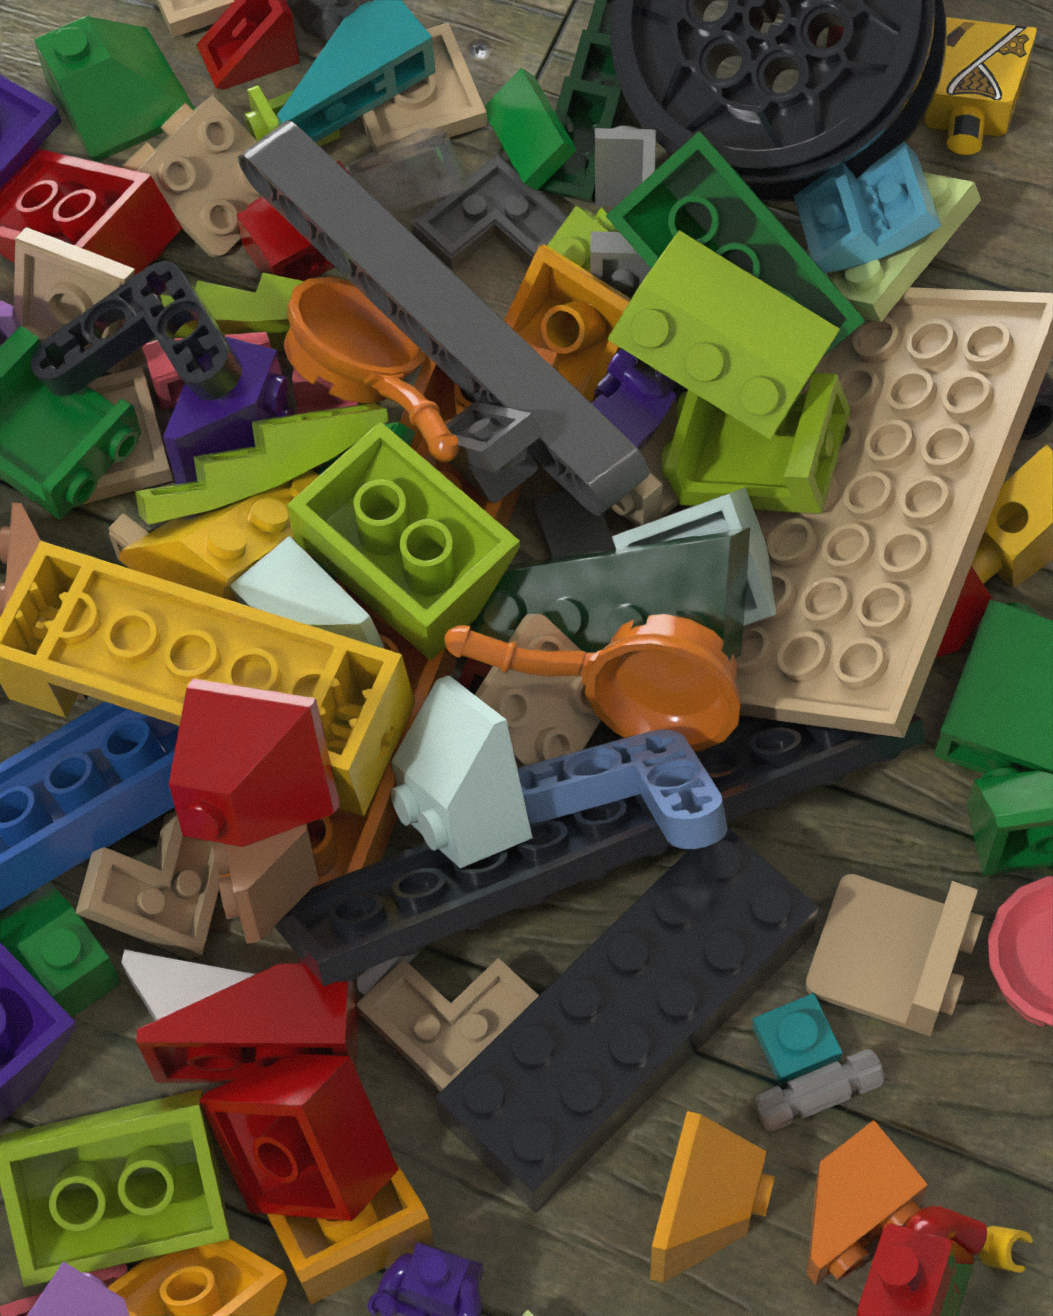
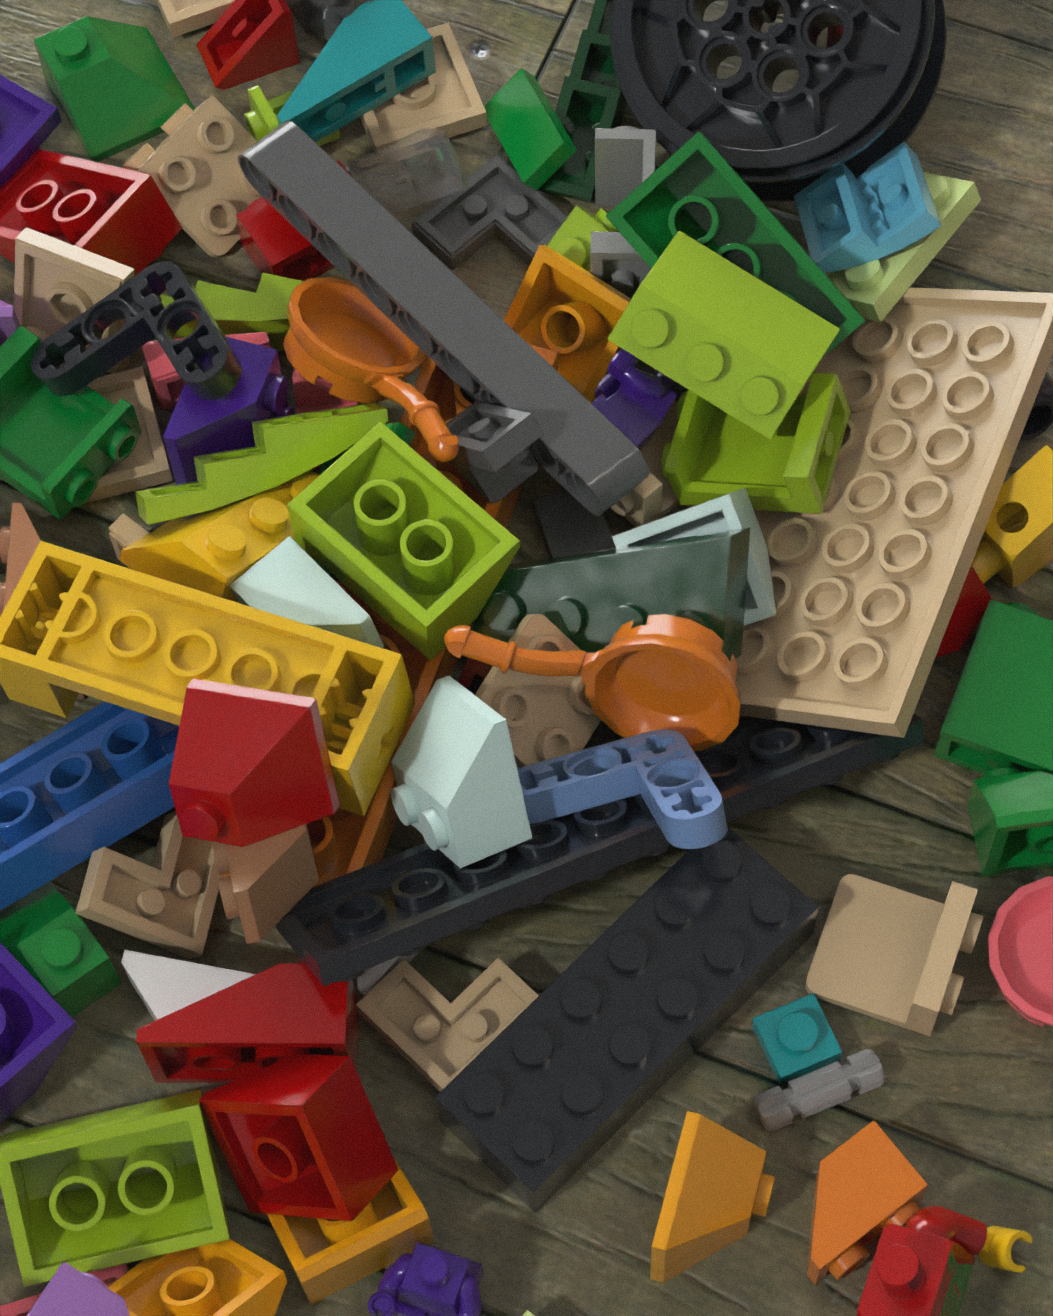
yellow torso [923,17,1037,155] -> none

